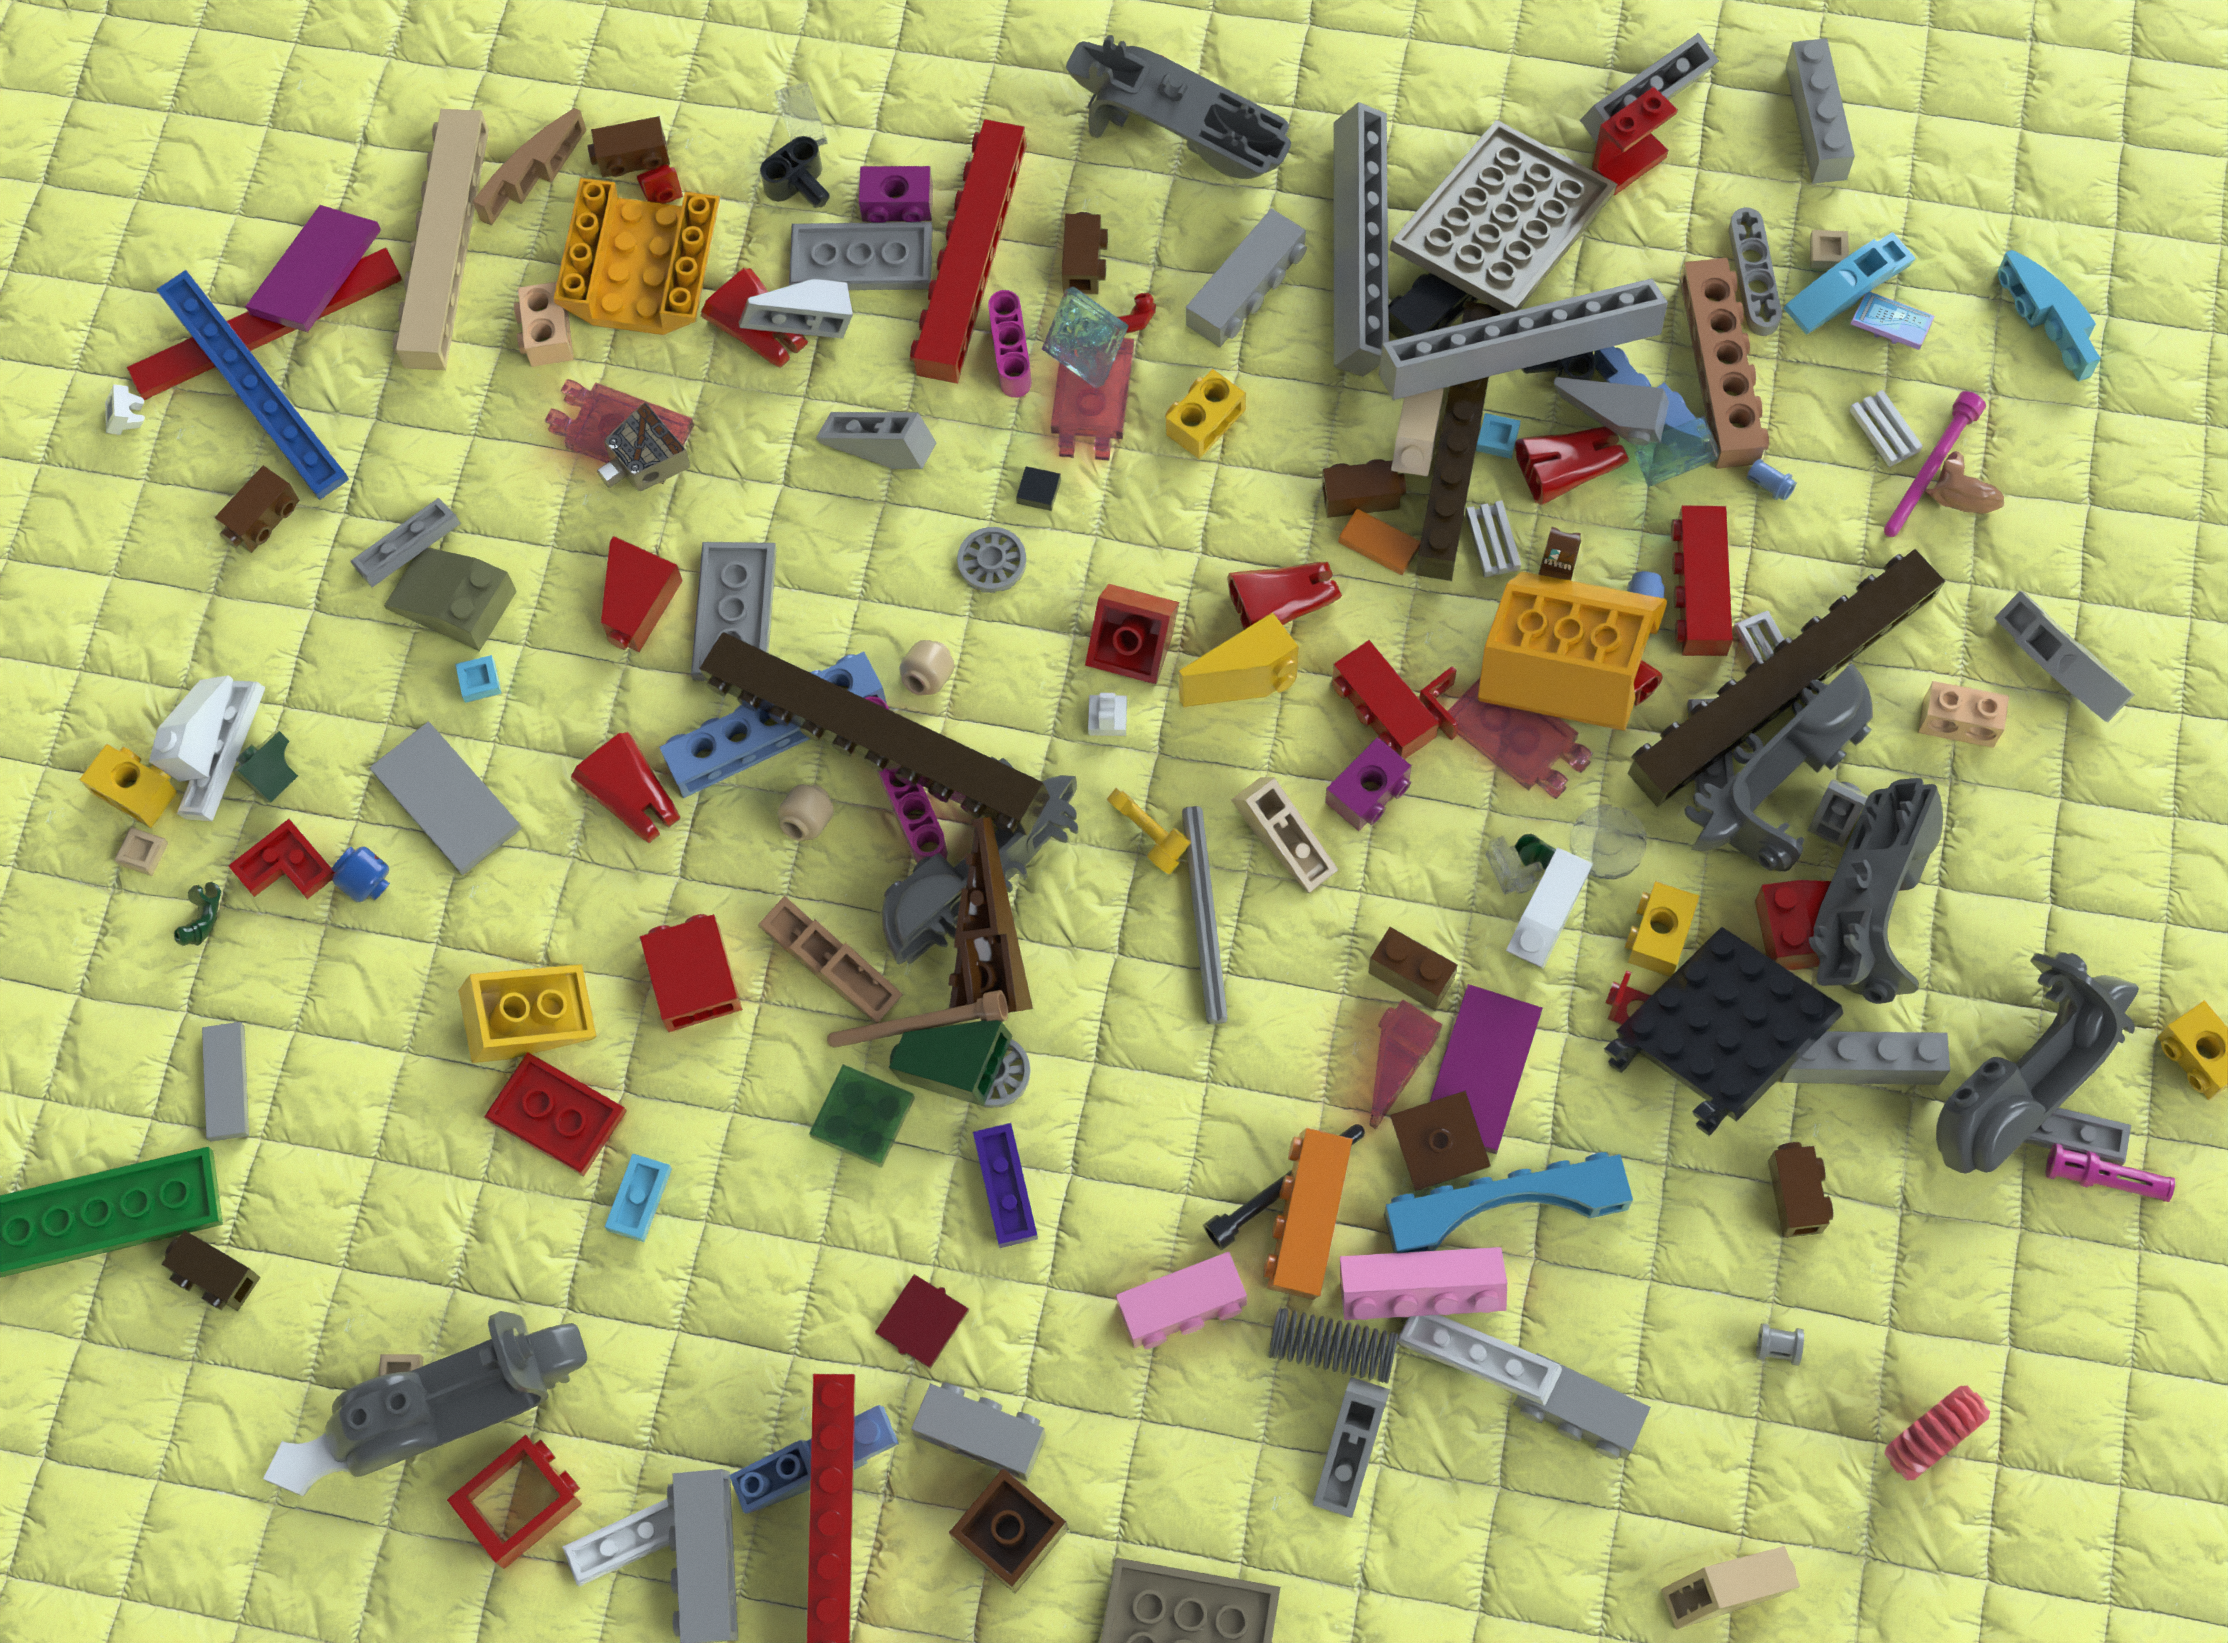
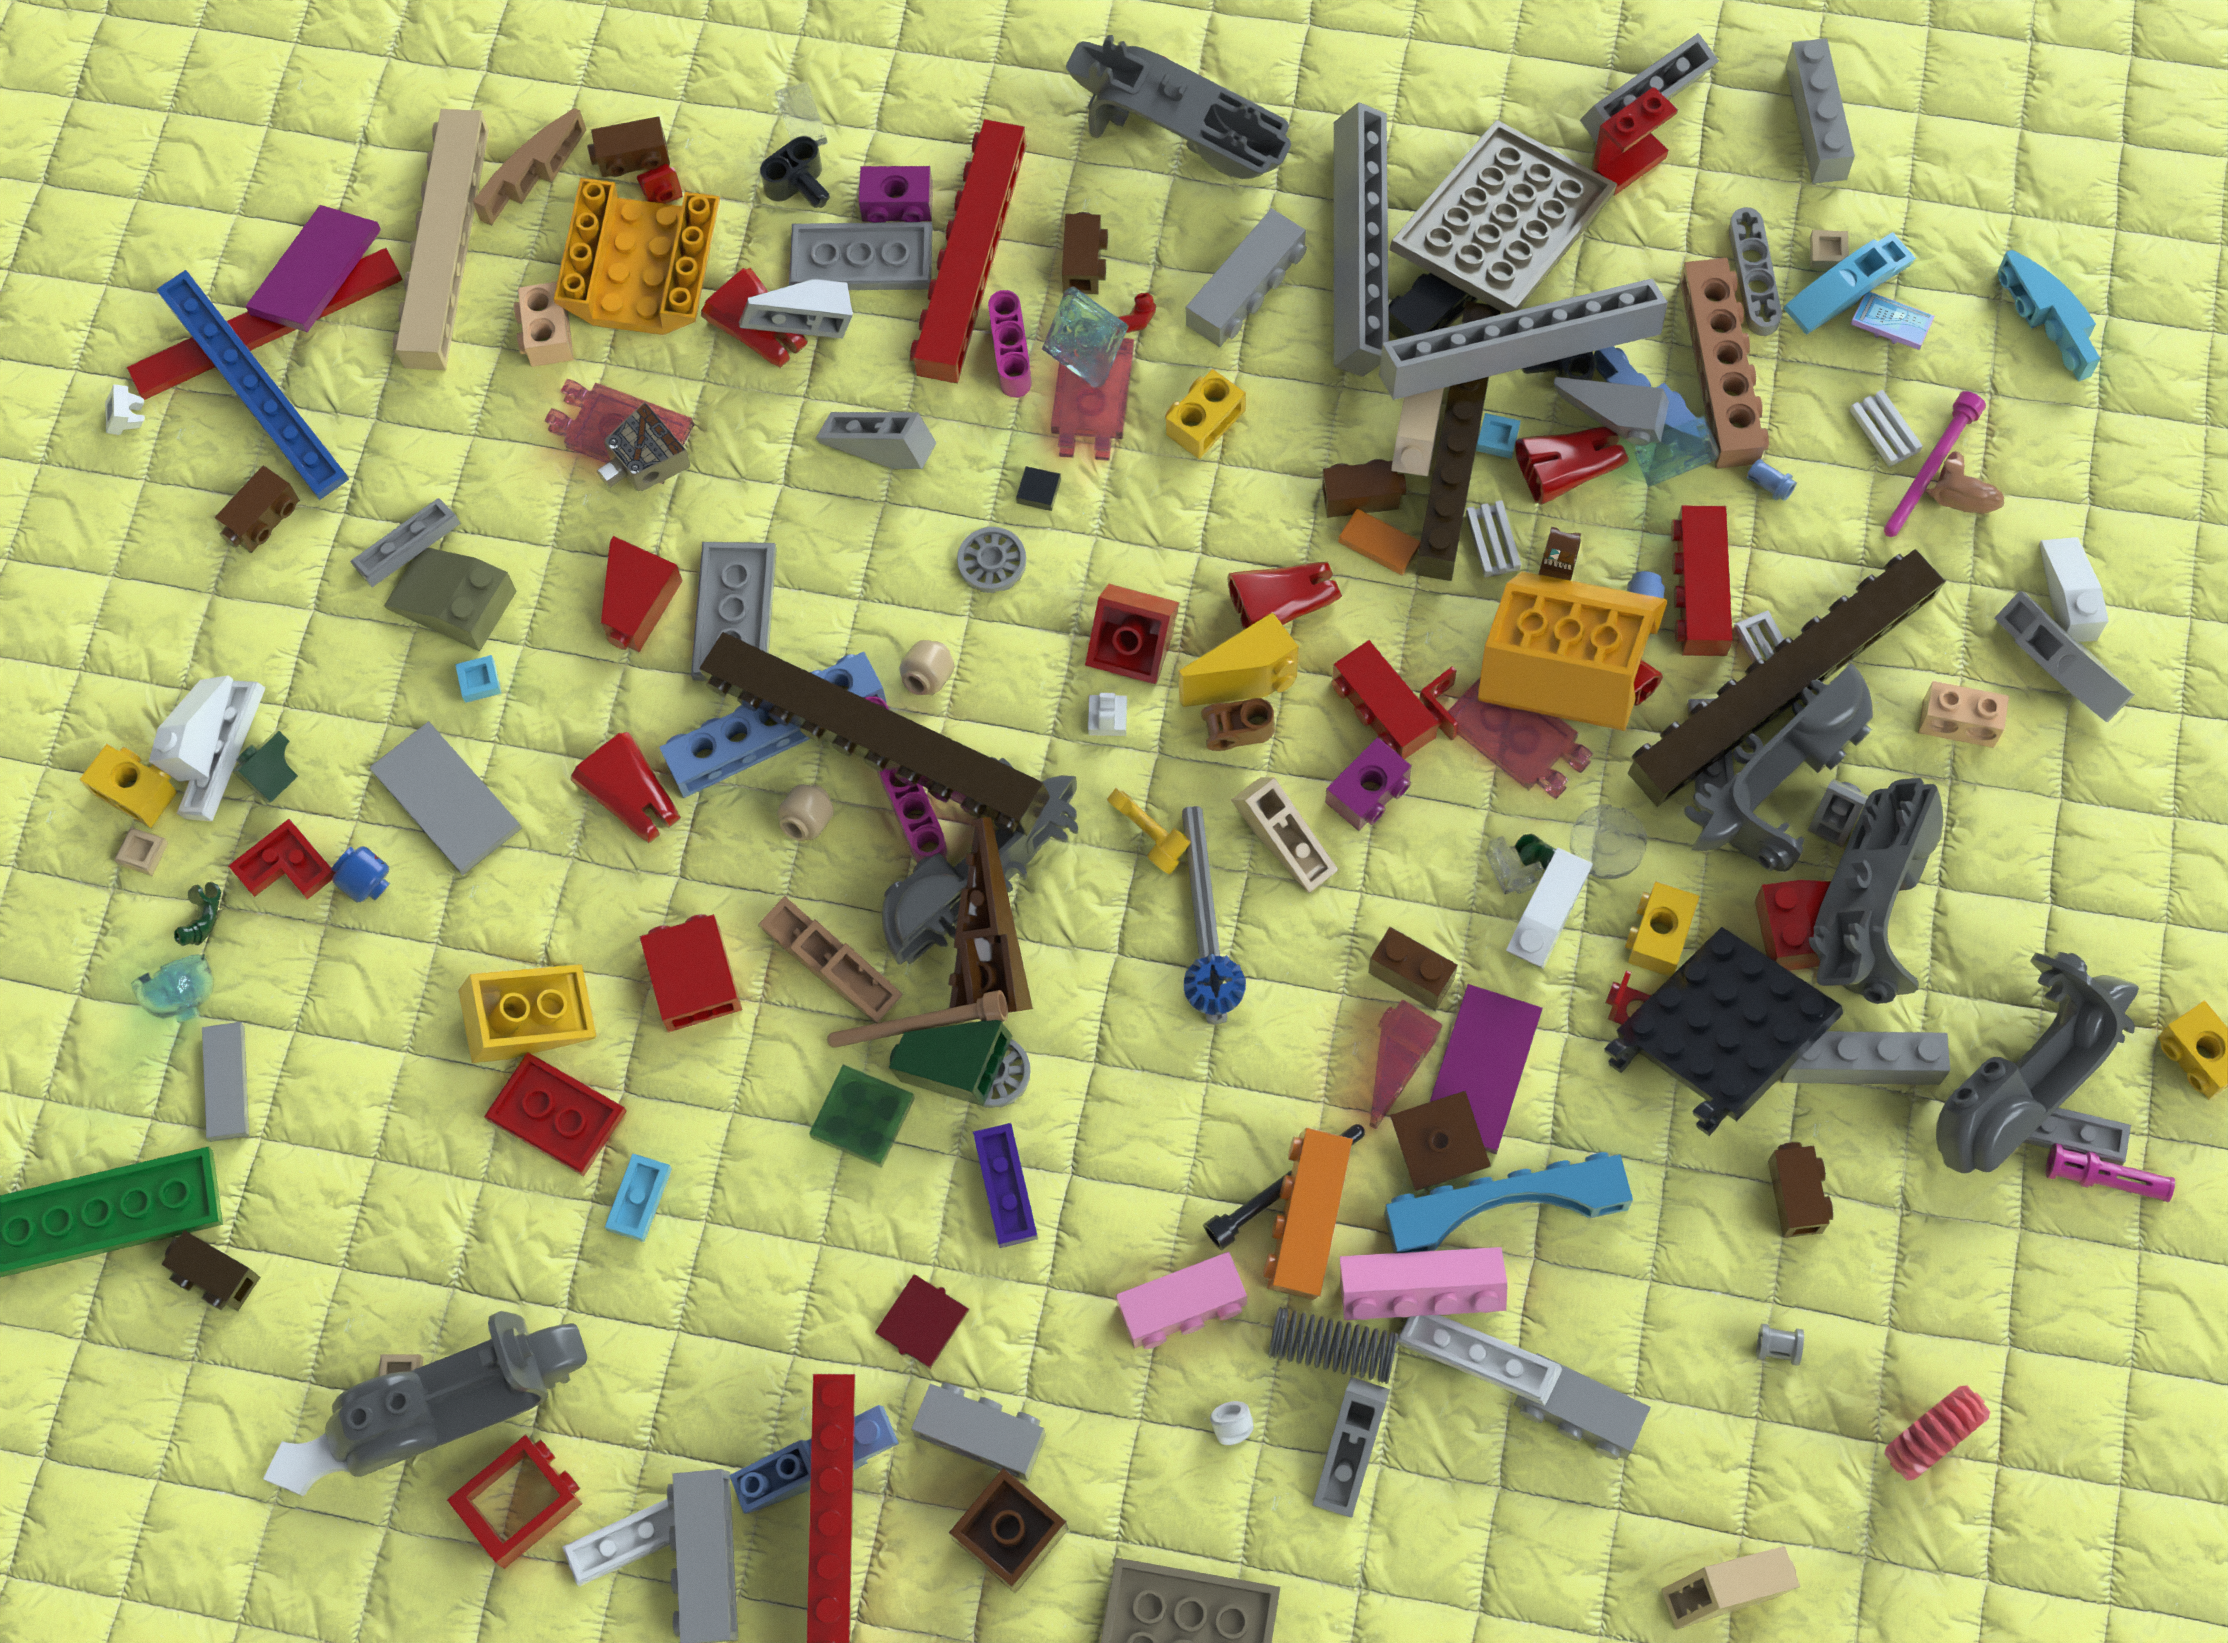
none -> clear light blue cylinder [131,954,214,1023]
none -> blue gear [1183,953,1246,1015]
none -> dark orange piece [1201,698,1275,751]
none -> white tile [1210,1401,1254,1446]
none -> white slope [2039,537,2109,642]

